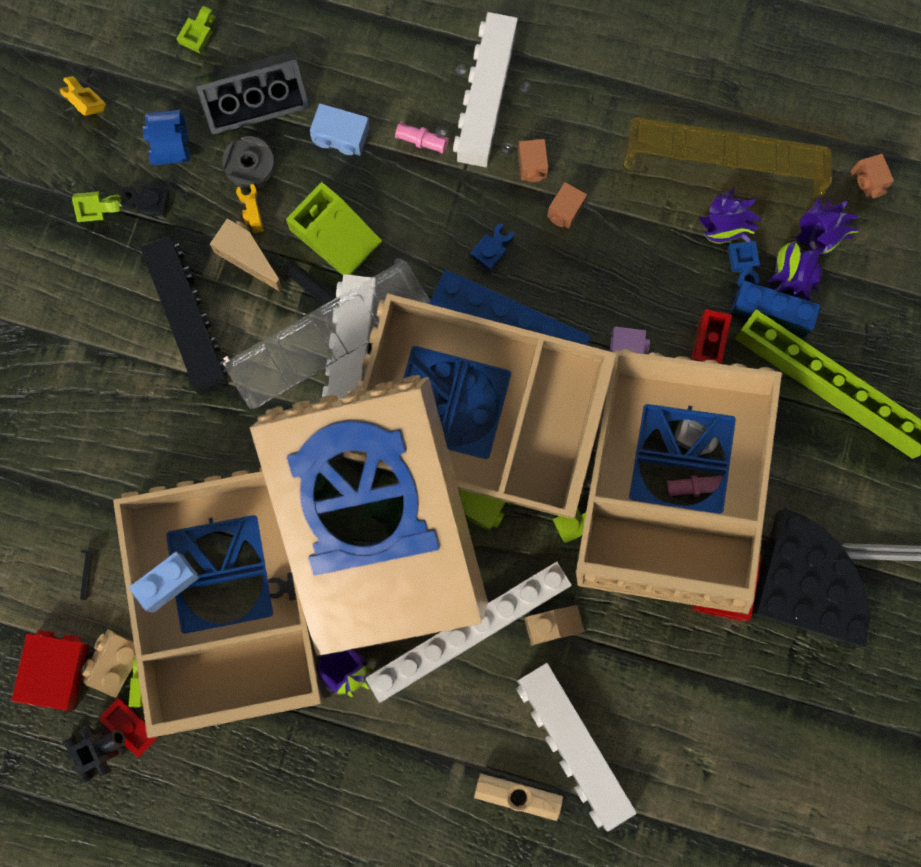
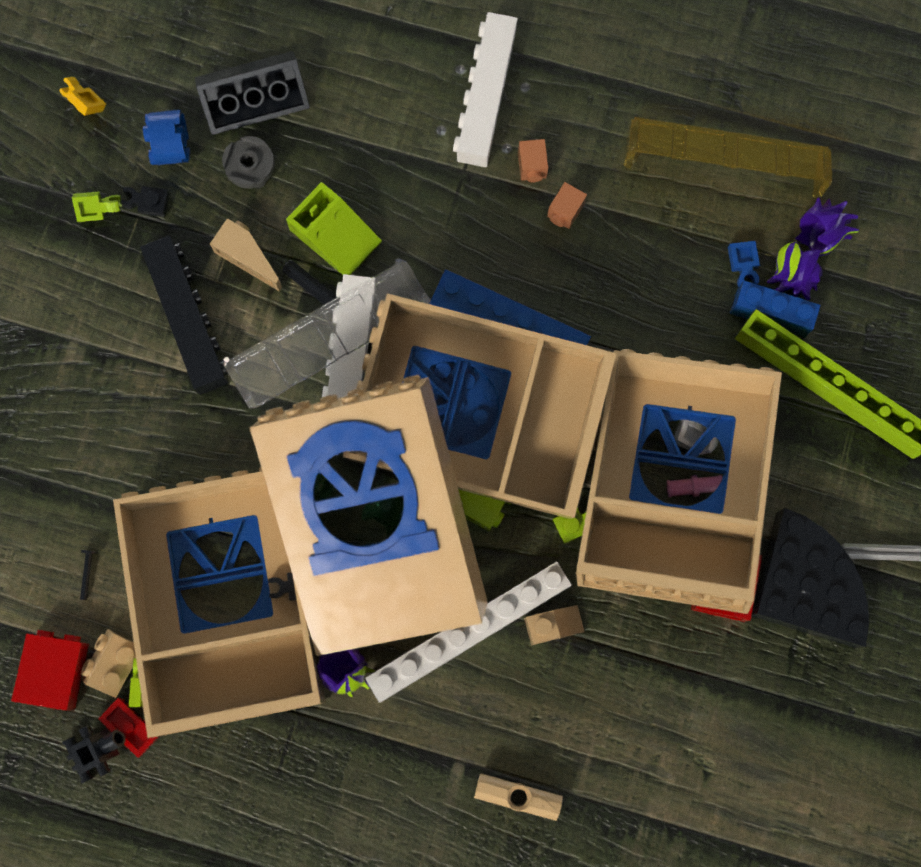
light blue brick [129,552,200,613] -> none
lime plate [177,6,215,54] -> none
yellow plate [236,184,264,233] -> none
light blue brick [310,103,370,156] -> none
bright pink pin [395,122,449,154] -> none
blue plate [470,223,514,272] -> none
white brick [516,663,637,832] -> none
lavender brick [610,327,650,355] -> none
red brick [691,309,732,364] -> none
dark purple hair [698,187,761,244] -> none
nougat brick [850,154,894,198] -> none

